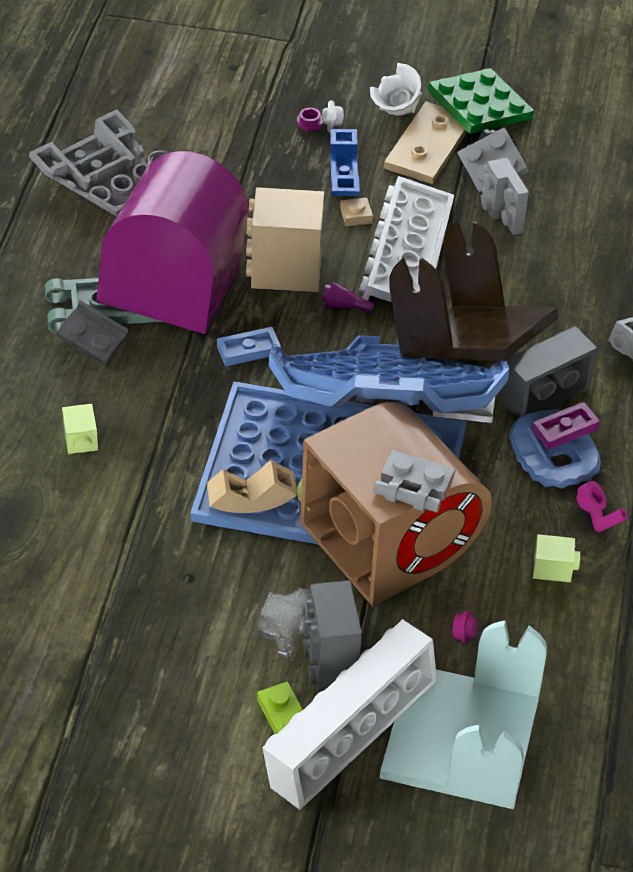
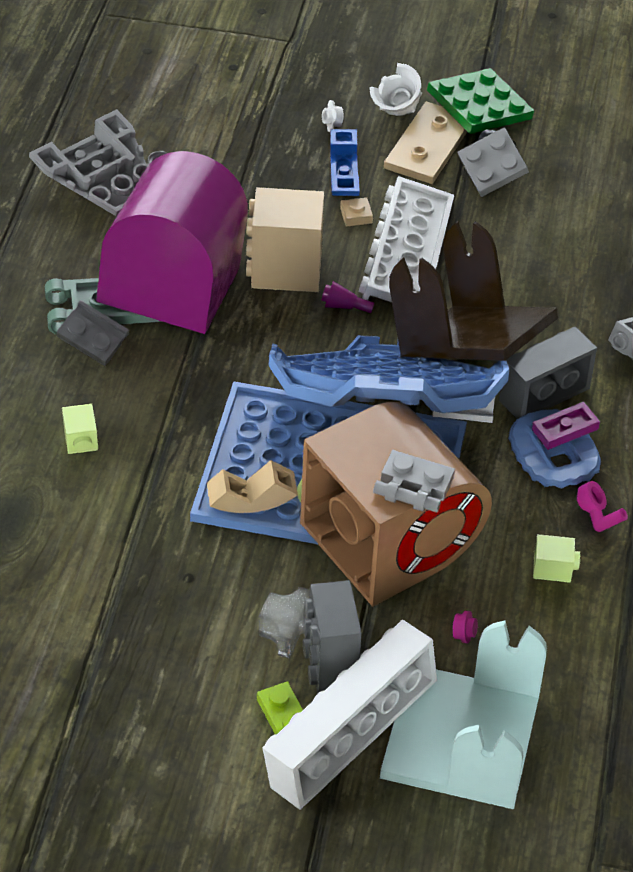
medium blue plate [217,327,281,366] -> none
magenta plate [297,108,323,132] -> none
light grey plate [481,158,529,235] -> none

